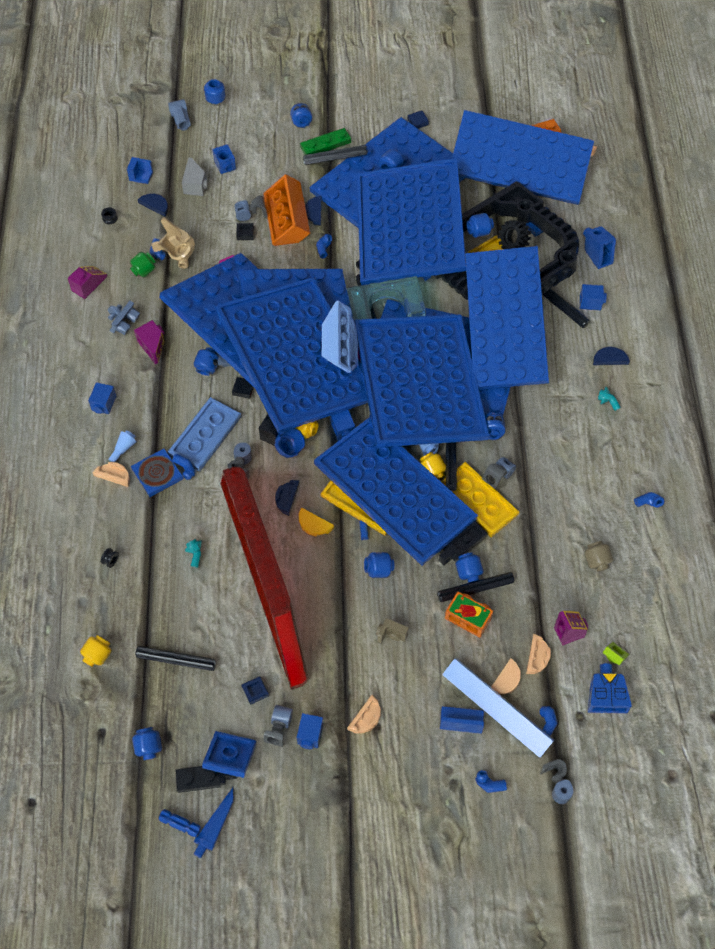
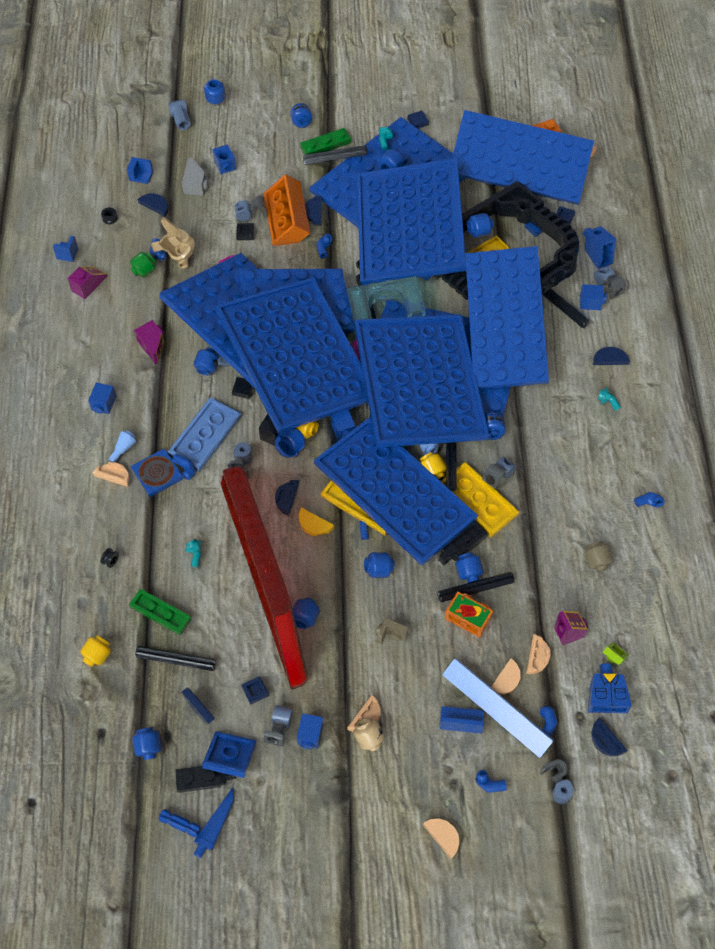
sand blue hips [108,301,140,335] -> none
light blue wedge [322,301,358,373] -> none
black tyre [498,220,531,249] -> none
none -> blue panel [53,236,78,262]
none -> green plate [129,589,192,636]
none -> dark blue tile [182,687,214,724]
none -> blue head [291,598,320,629]
none -> tan head [353,718,385,751]
none -> teal plate [378,127,393,150]
none -> light nougat tile [423,818,459,860]
none -> dark blue tile [556,206,575,224]
none -> dark blue tile [591,717,628,757]
none -> leg [594,266,626,299]

